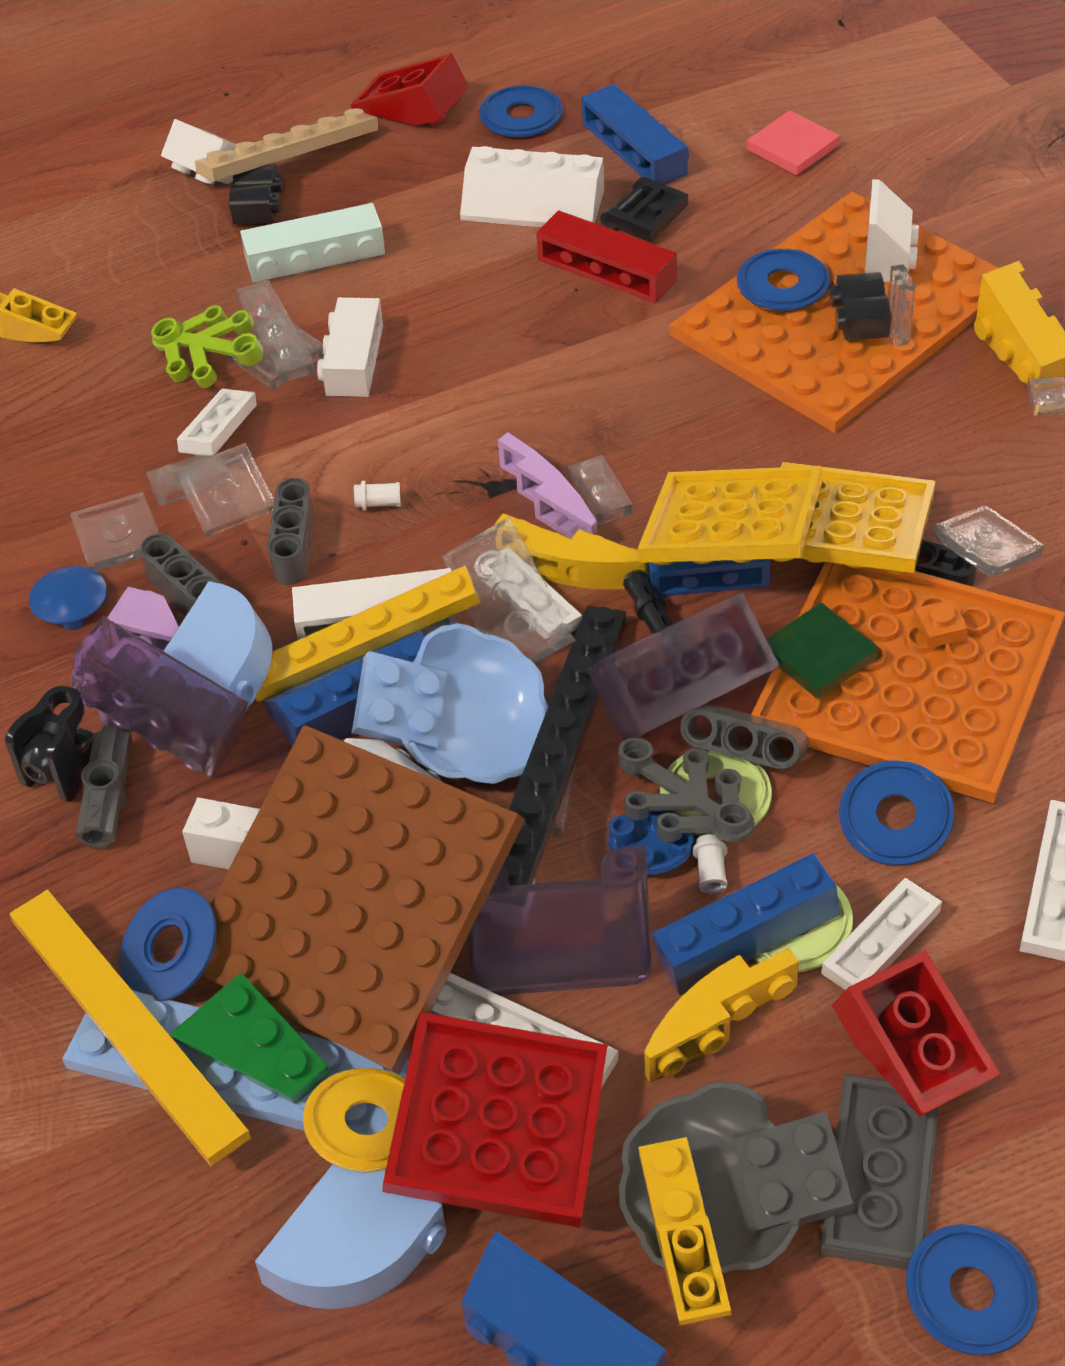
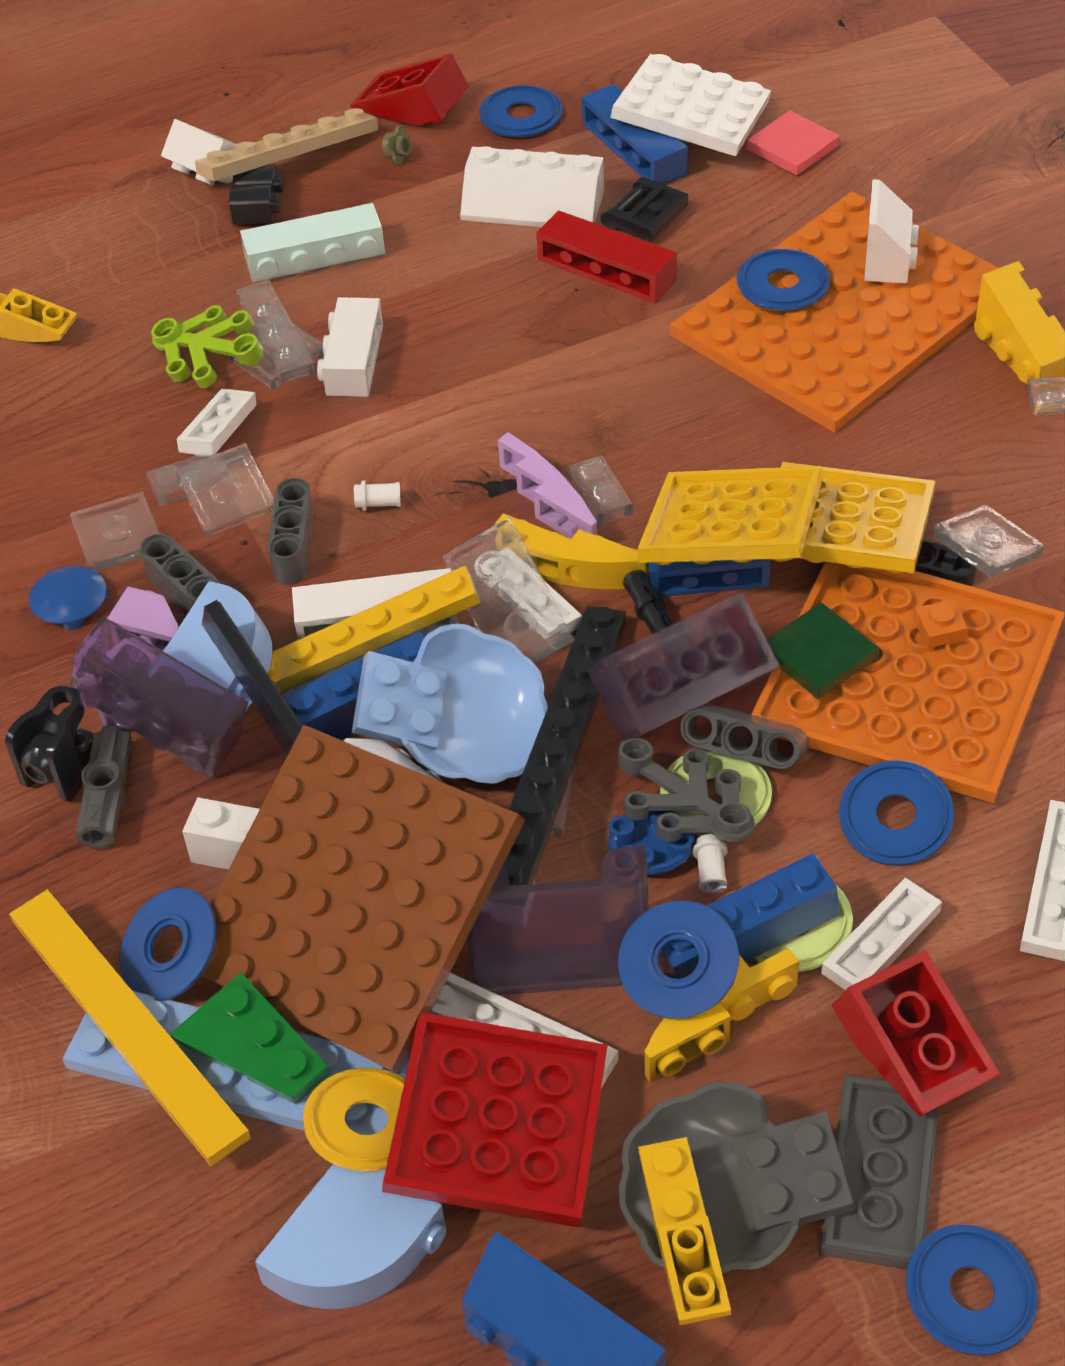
black brick [830,272,891,340] -> none
clear tile [888,264,915,346] -> none
none -> black tile [202,600,303,755]
none -> olive plate [382,126,412,165]
none -> white plate [611,54,771,156]
none -> blue piece [618,901,739,1019]

